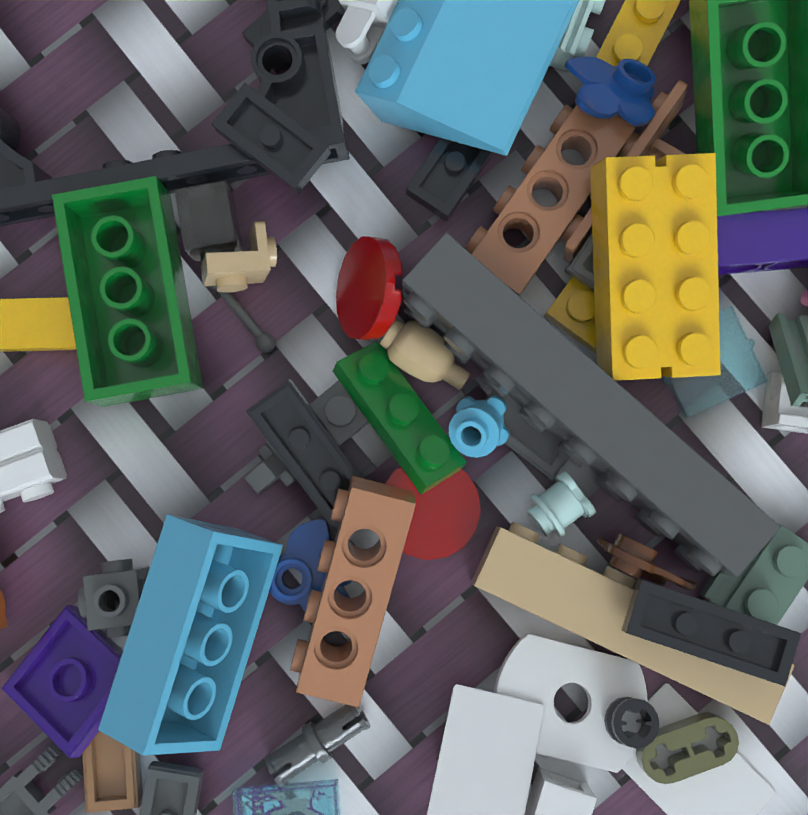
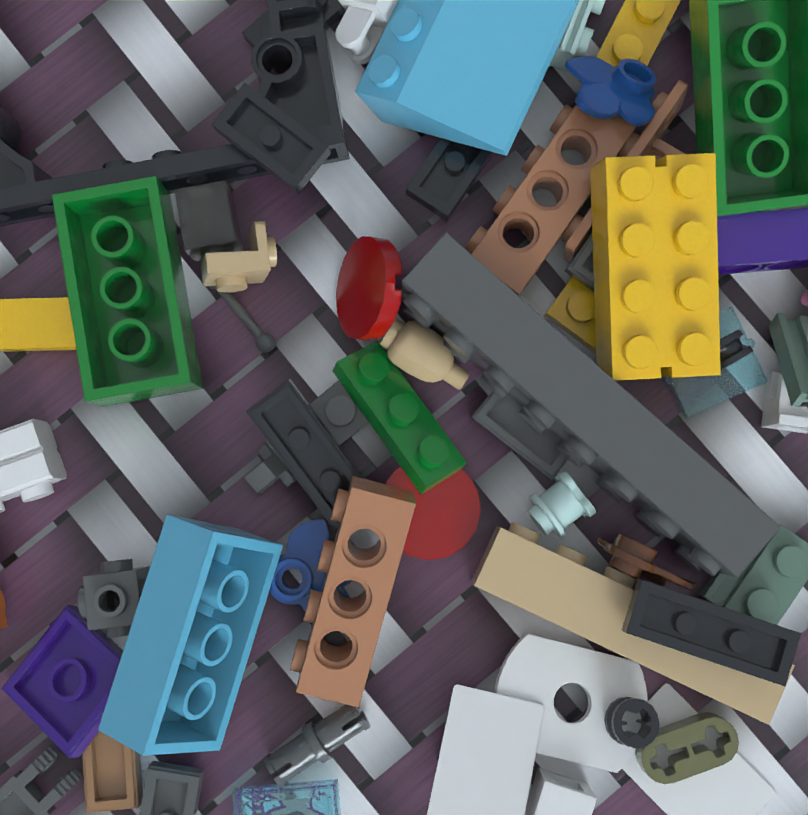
medium azure brick [448,395,510,458] -> none
none -> black bush [720,329,753,370]

